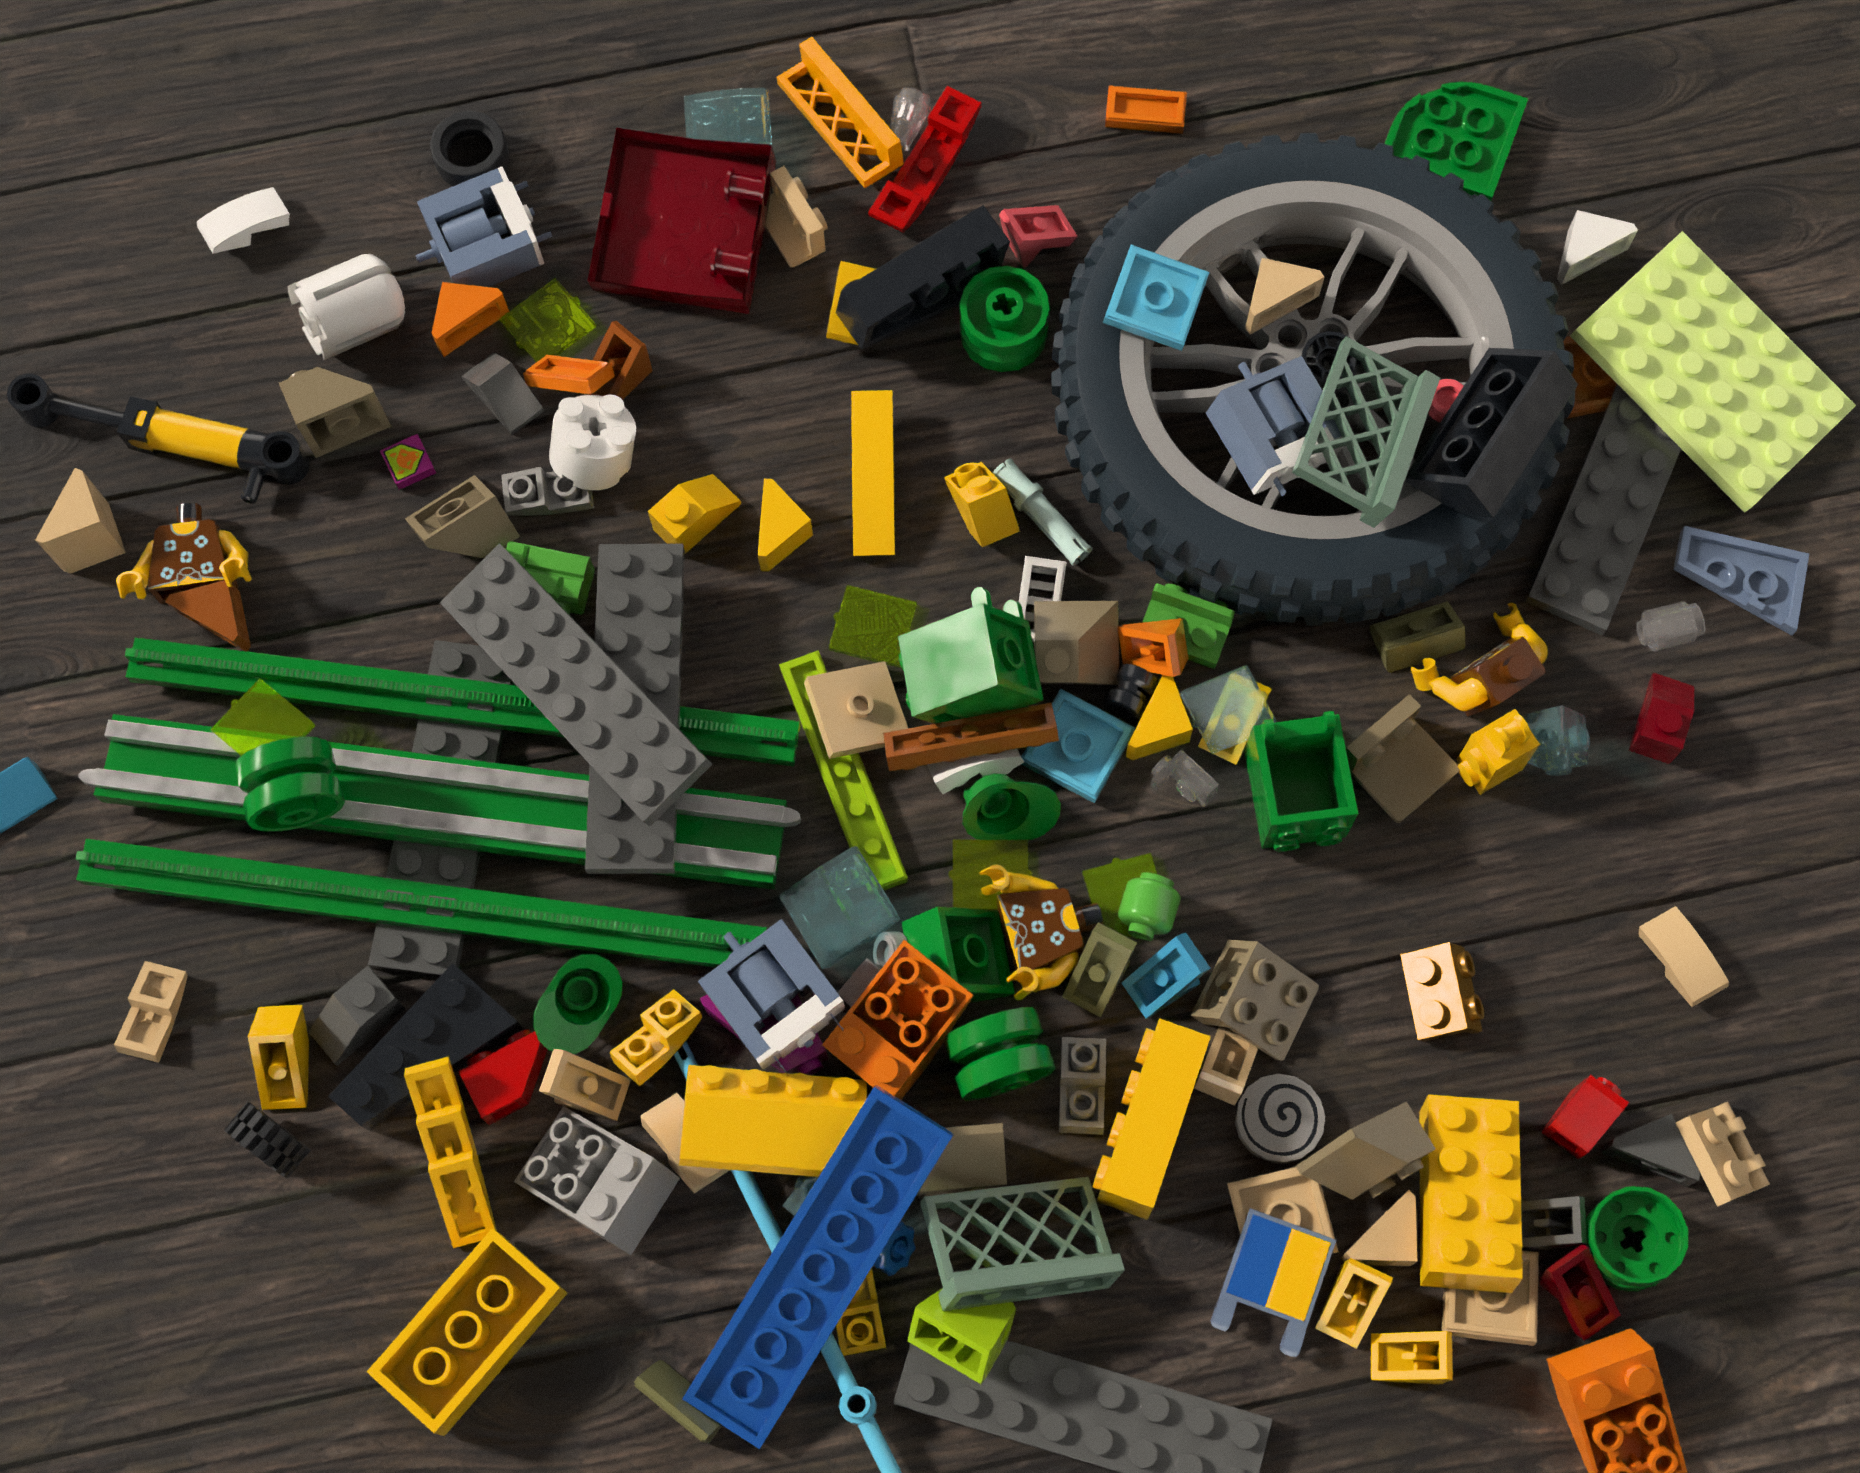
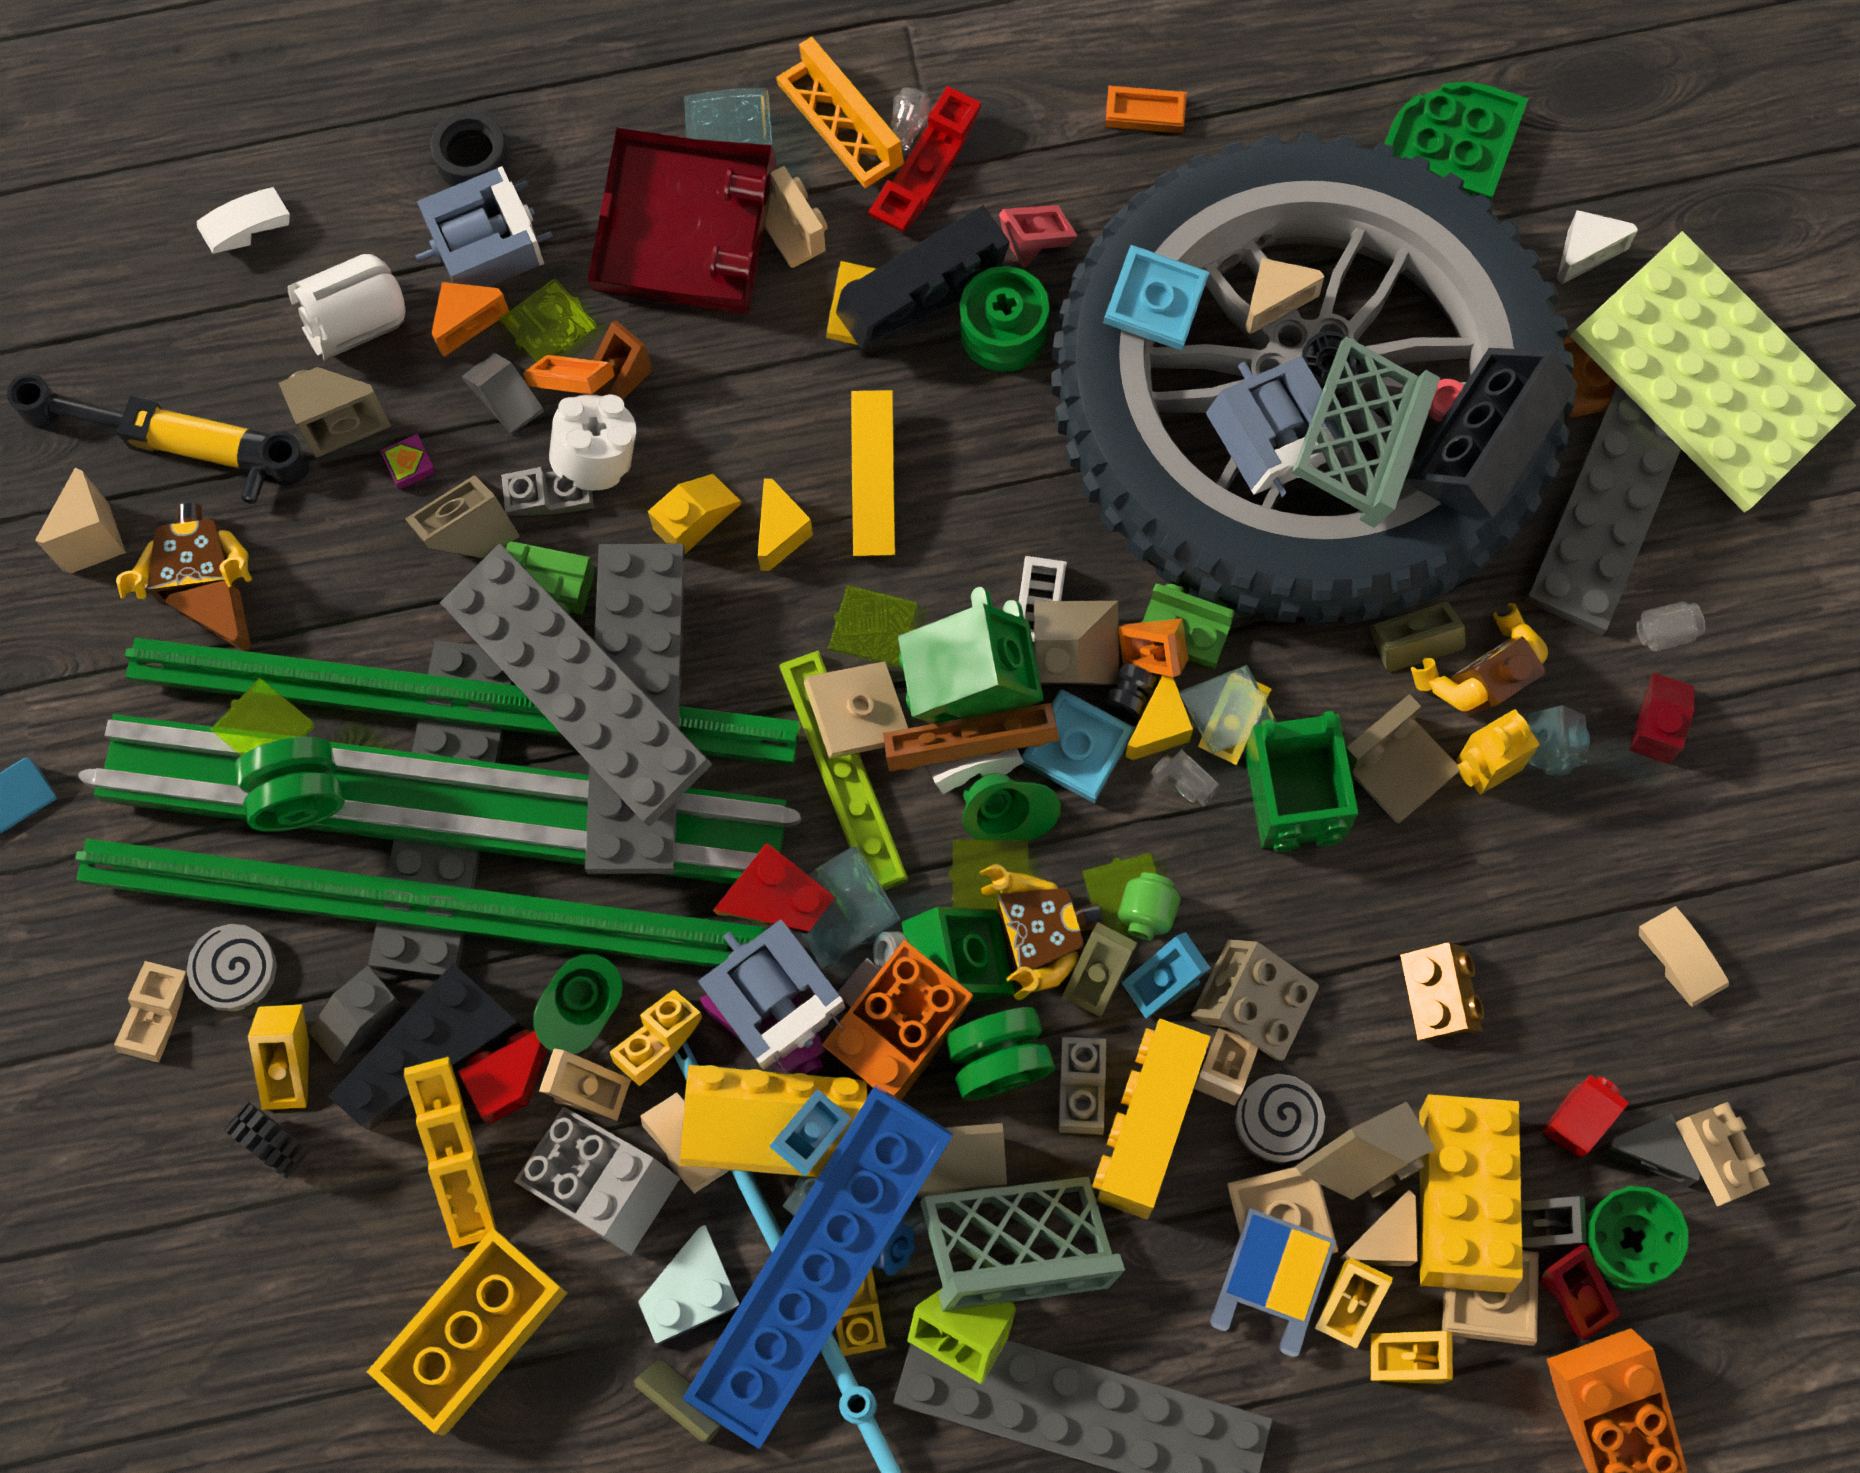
yellow slope [944,462,1020,547] -> none
light aqua pin [993,458,1093,566] -> none
sand blue wing [1673,526,1809,636] -> none
none -> light grey tile [187,924,277,1012]
none -> light aqua wing [638,1225,740,1345]
none -> red wing [713,843,835,934]
none -> dark azure slope [769,1089,852,1176]

